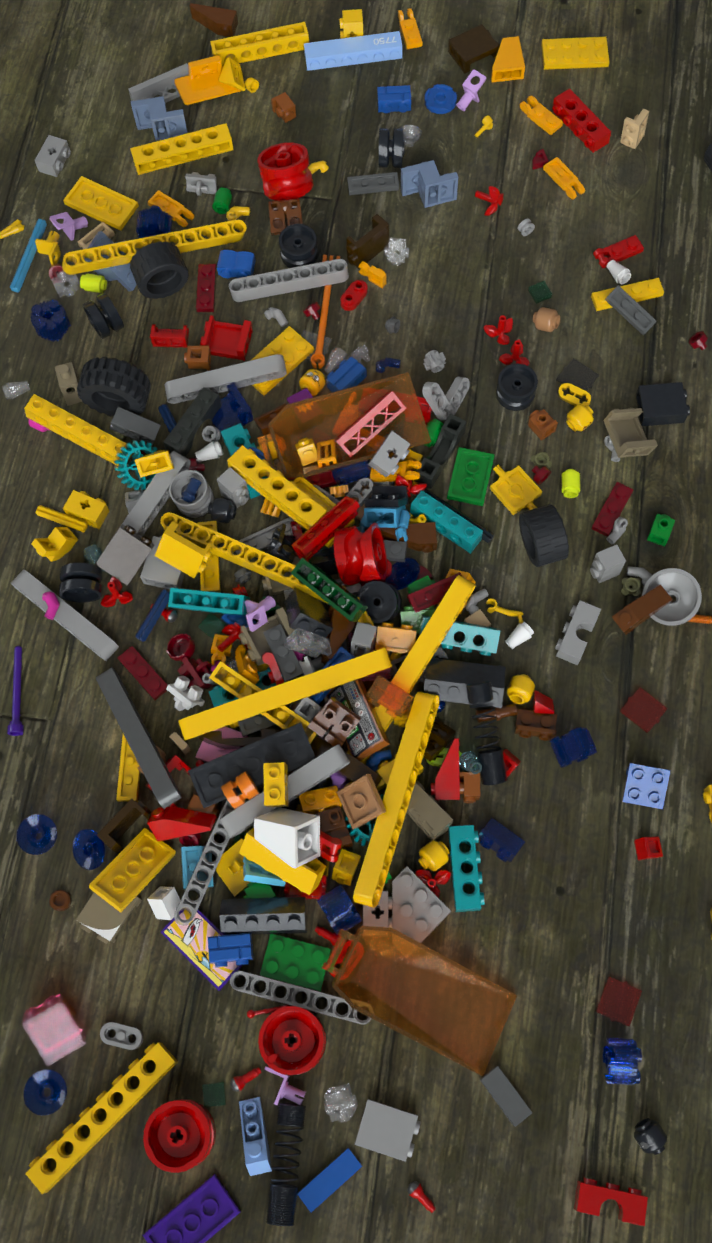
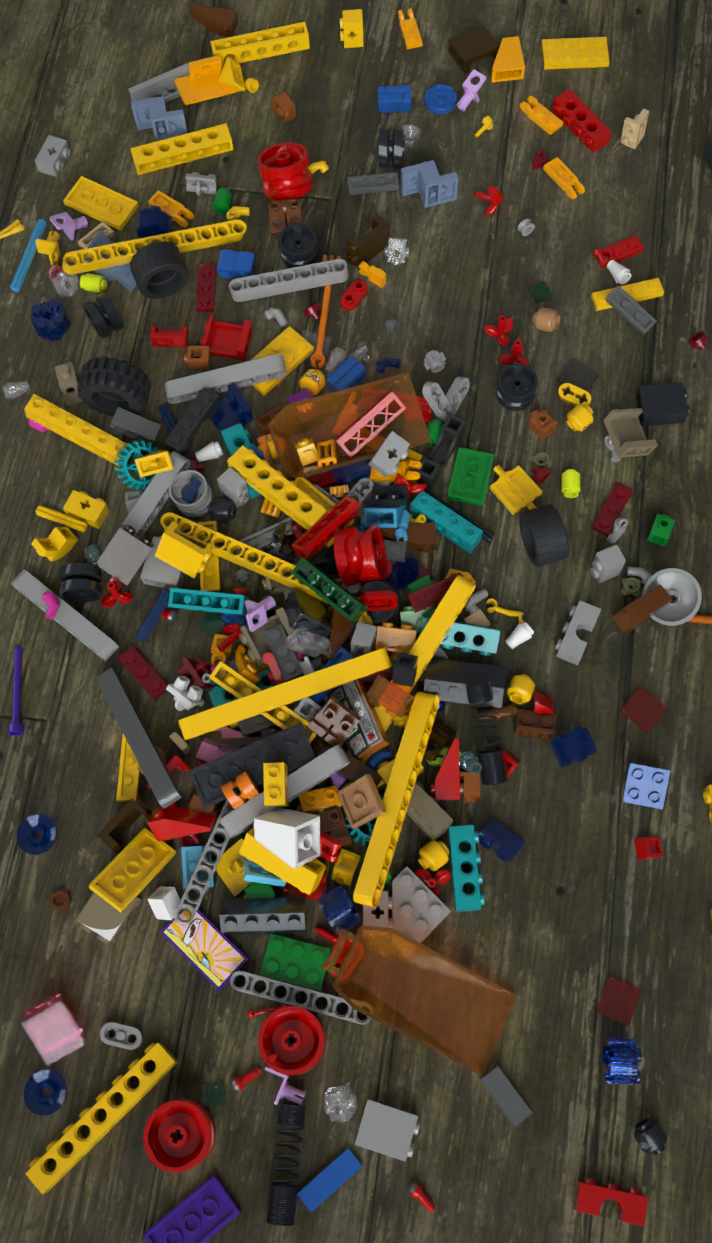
clear blue dish [73,829,105,870] -> none
dark red hair [166,633,195,662] -> none
light grey bush [202,426,221,443] -> none
blue brick [208,933,254,968] -> none
light blue slope [239,1097,272,1176] -> none
light blue brick [304,31,402,71] -> none
none -> red plate [359,590,398,611]
none -> black brick [393,652,418,687]

